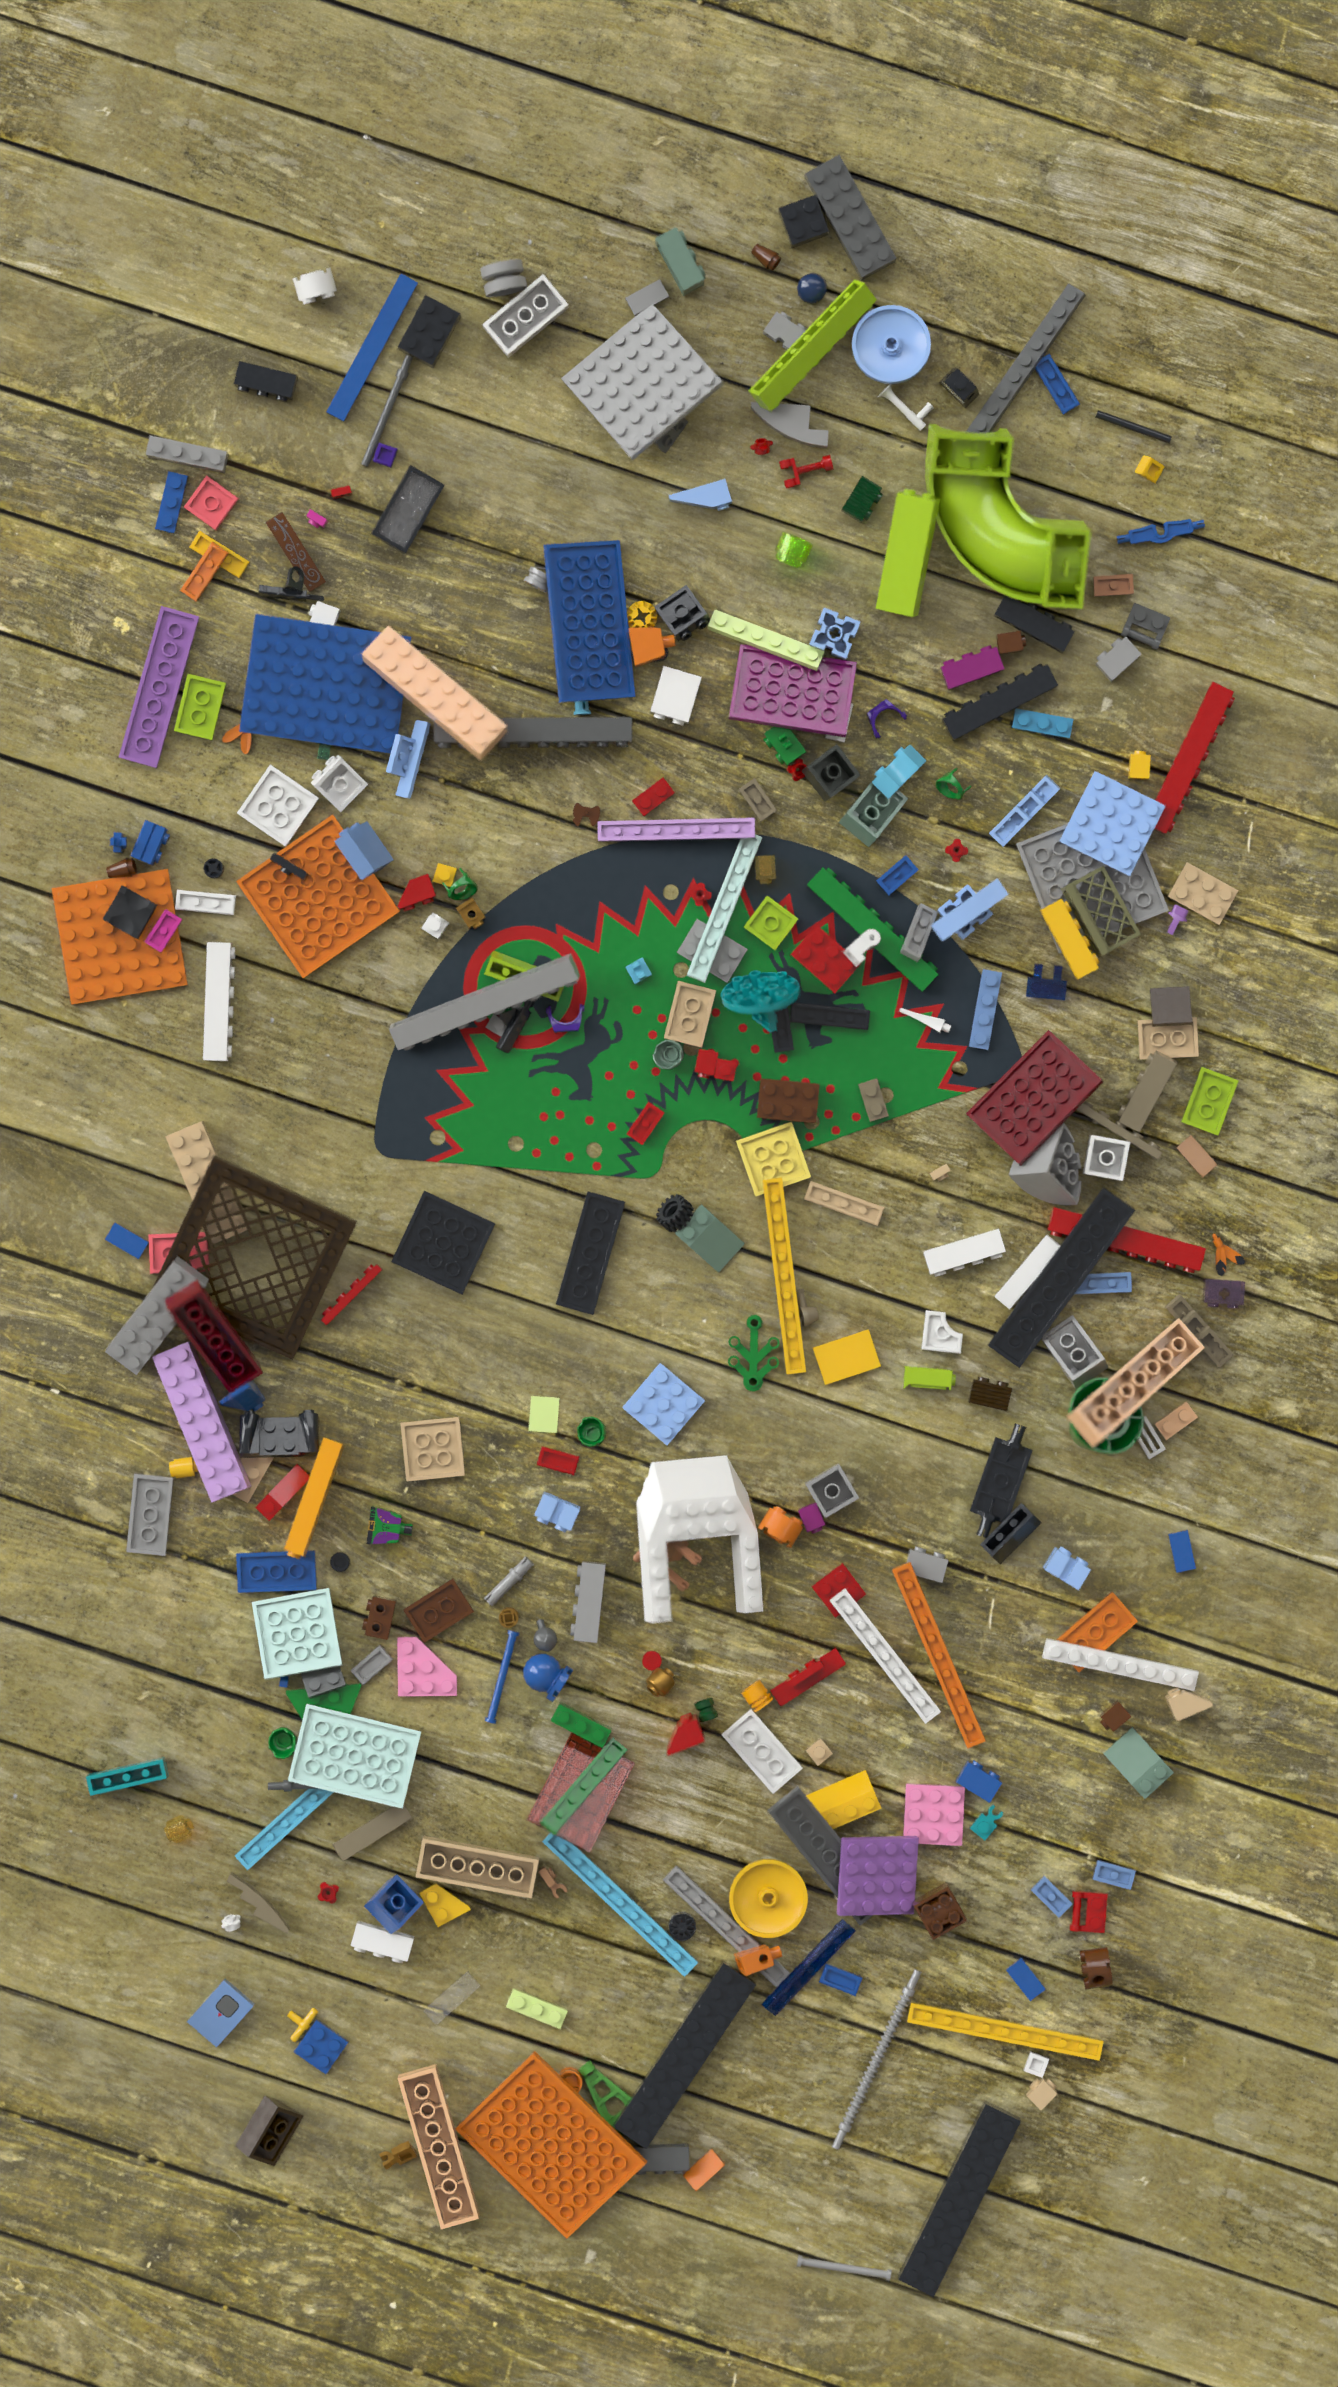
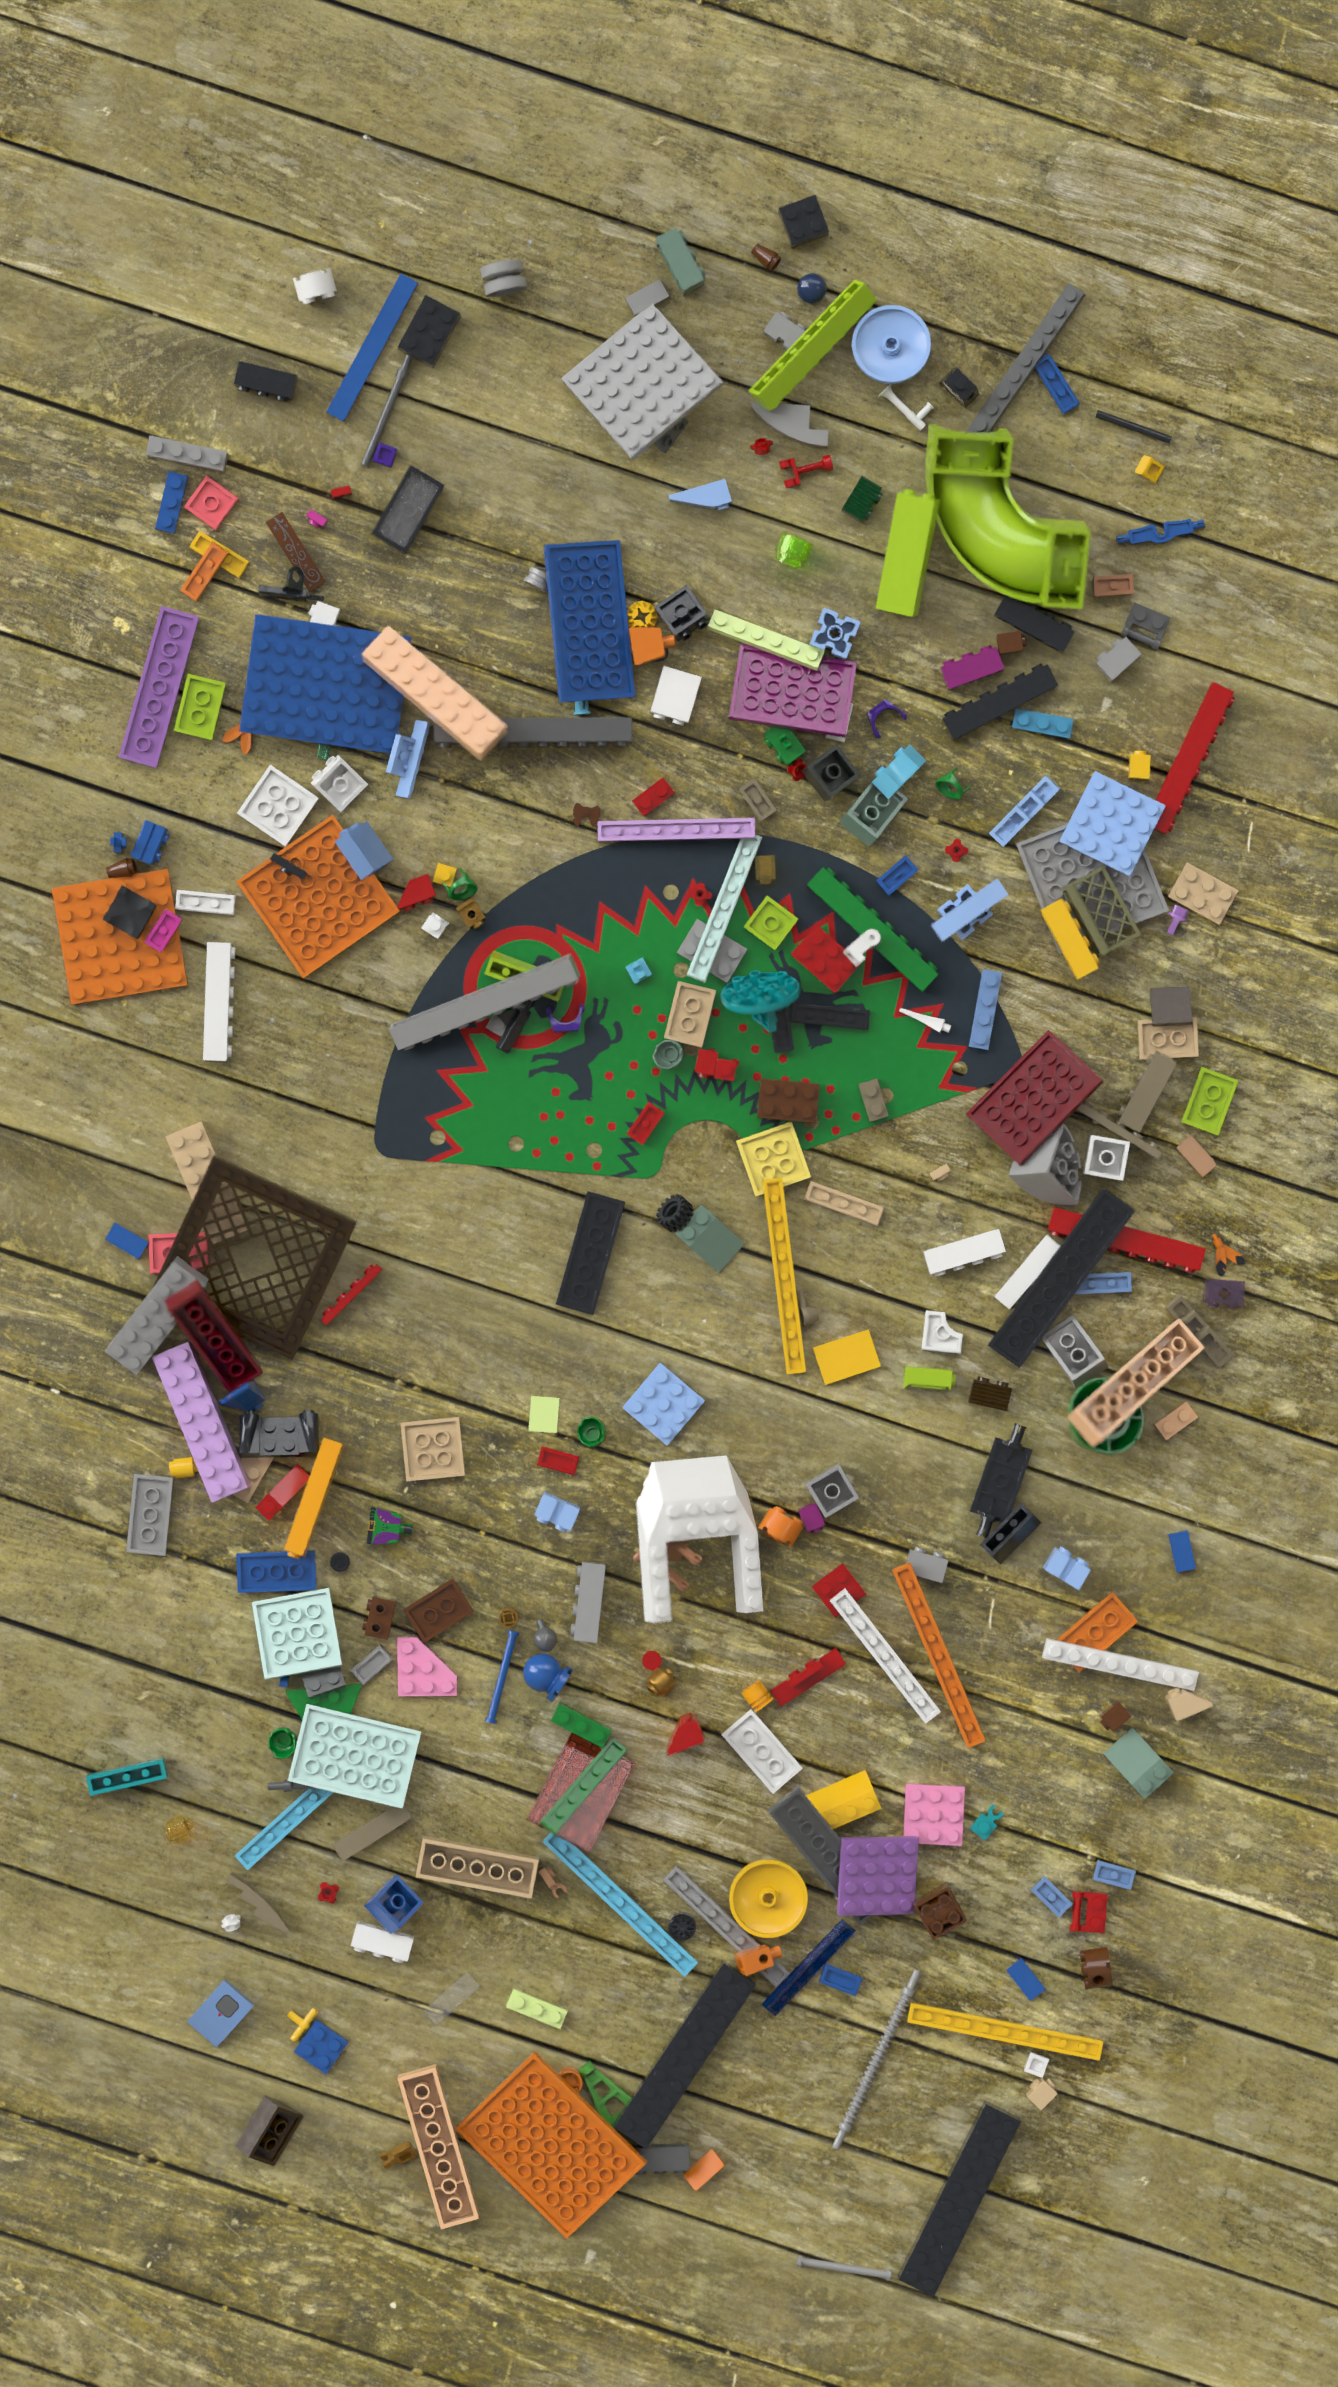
black wheel [203,858,224,879] -> none
black plate [391,1191,496,1295] -> none
yellow wing [419,1883,471,1927] -> none
white brick [482,274,569,358] -> none
light grey pin [484,1556,534,1607] -> none
dark green wheel [694,1697,718,1722] -> none
green plant [728,1315,780,1391] -> none
dark grey brick [804,155,897,281] -> none
tan plate [806,1738,833,1766] -> none
light grey plate [900,903,938,962] -> none
blue brick [955,1760,1002,1803] -> none
clear blue plate [1026,963,1067,1000] -> none
white tile [1137,1416,1166,1459] -> none

